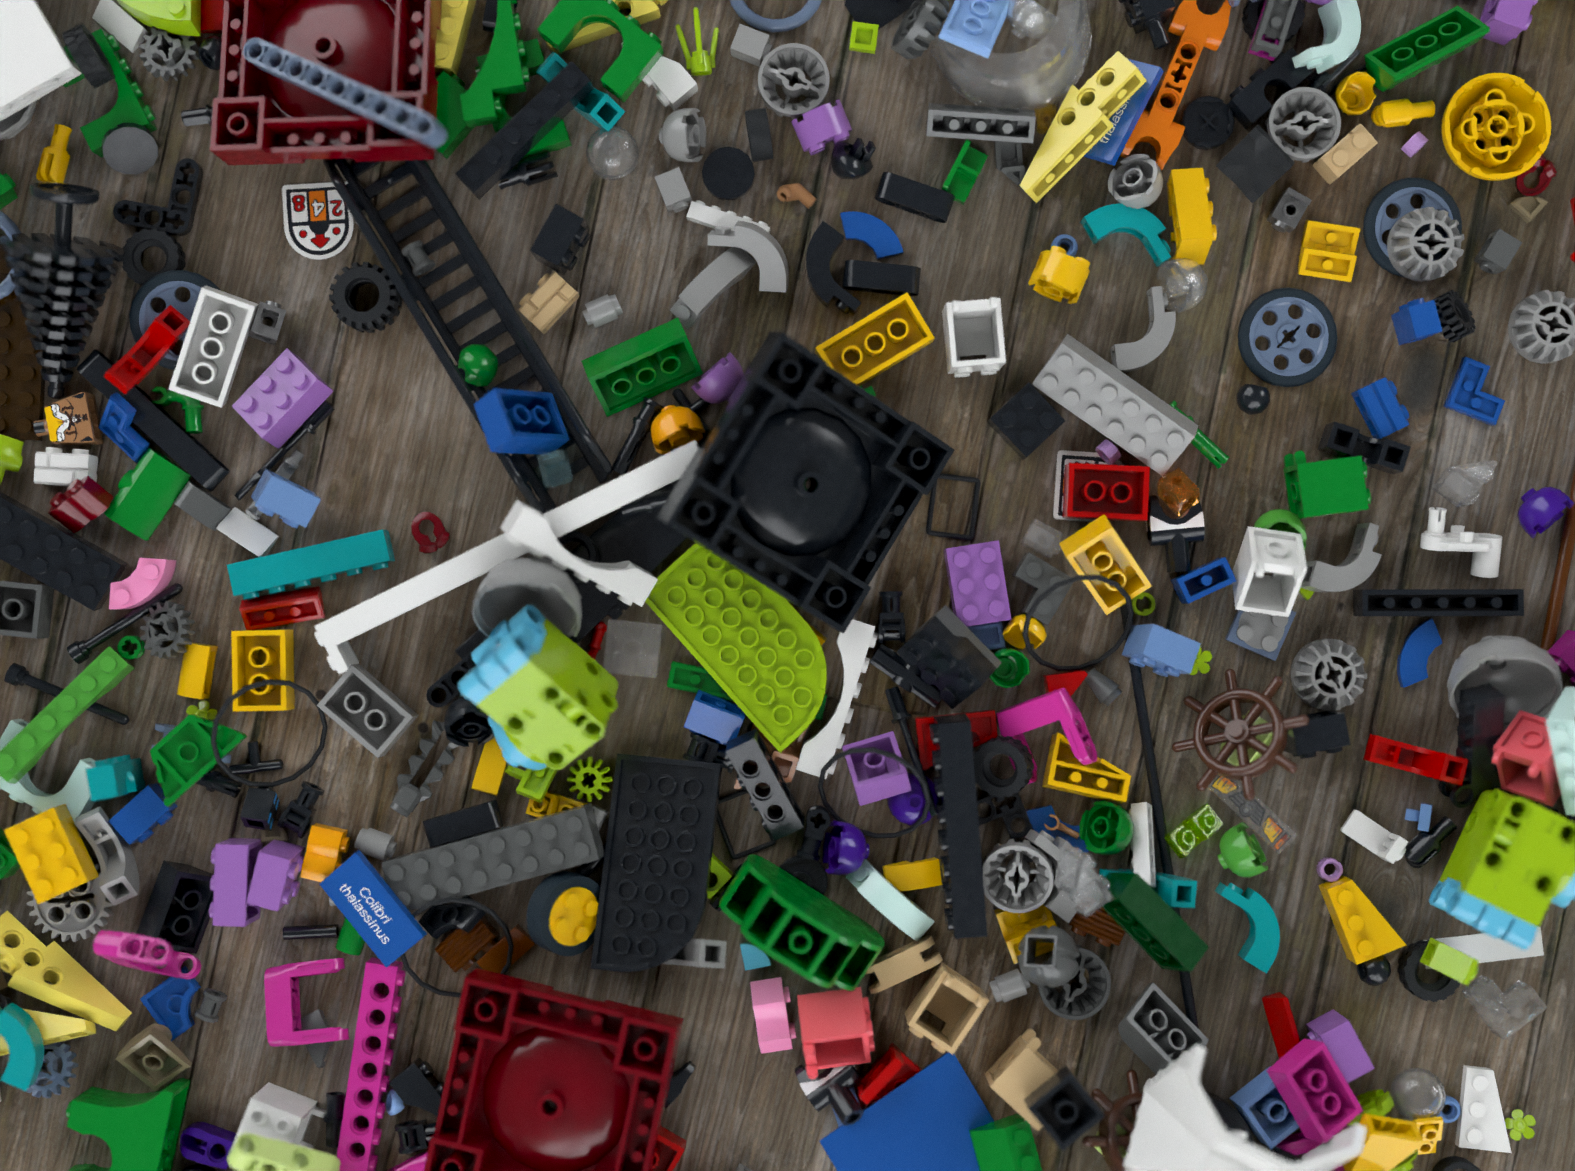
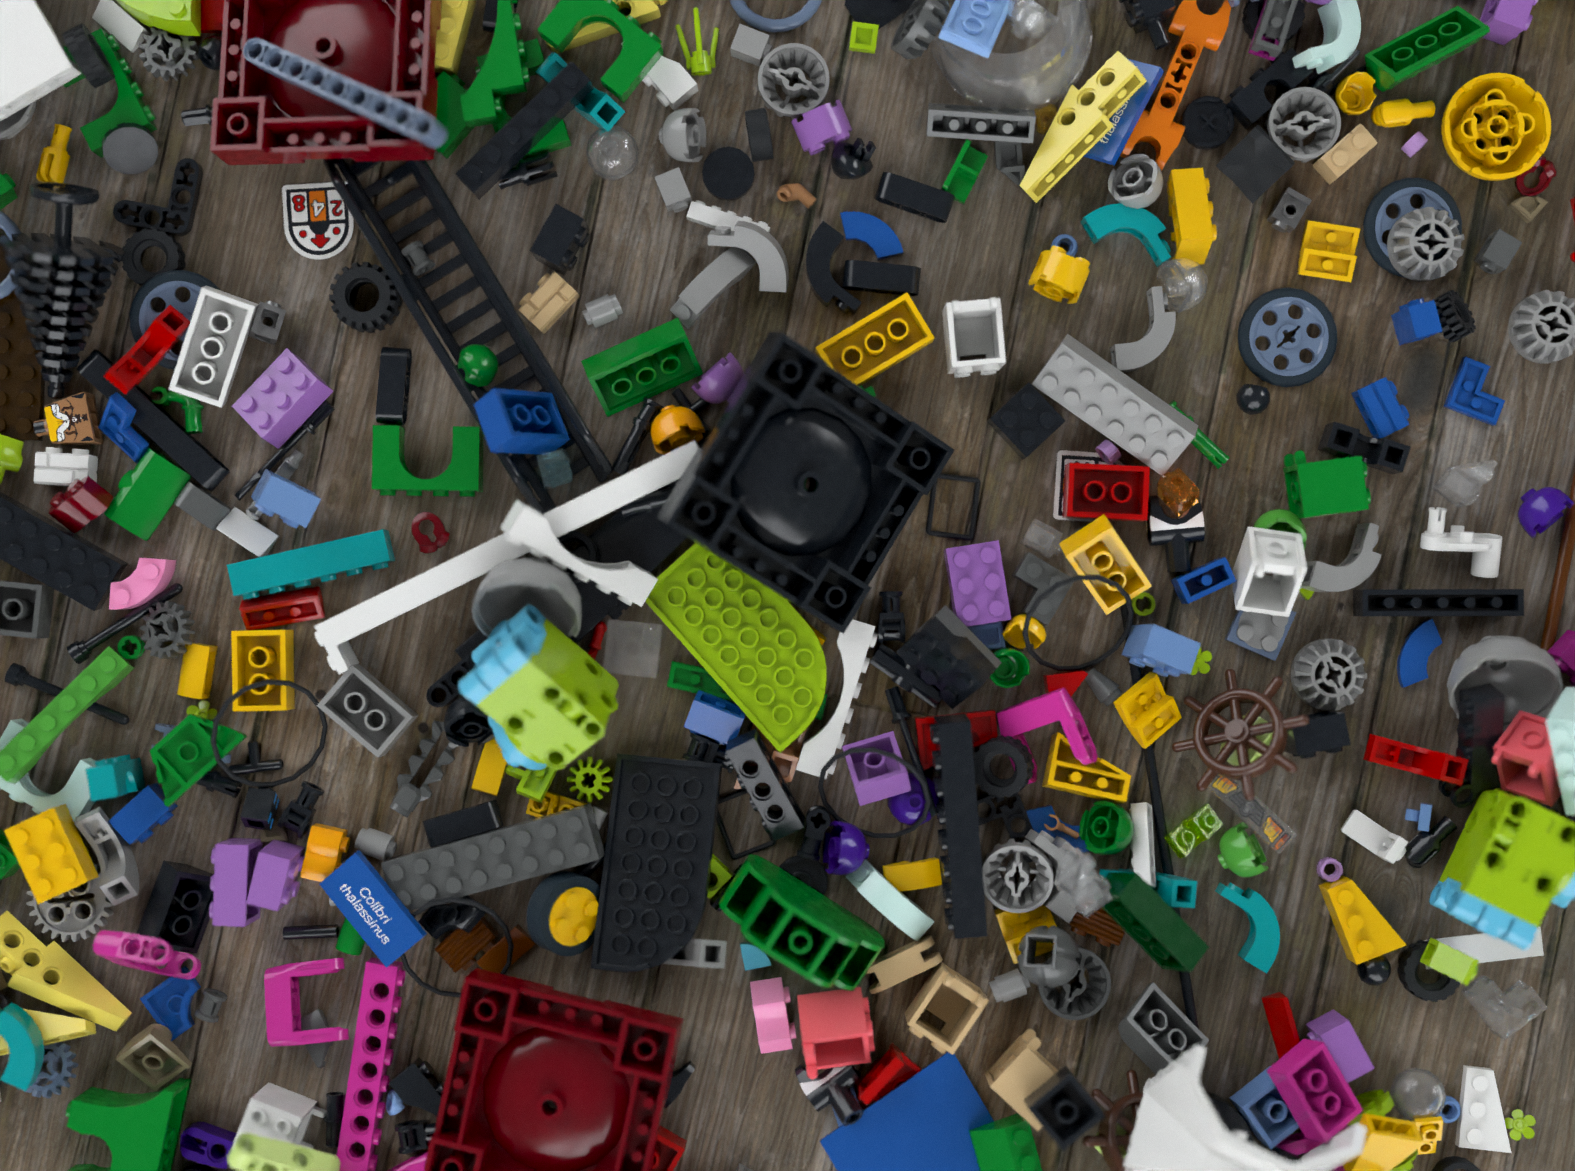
none -> green arch [372,425,484,497]
none -> black beam [376,347,412,425]
none -> yellow slope [1113,672,1182,749]

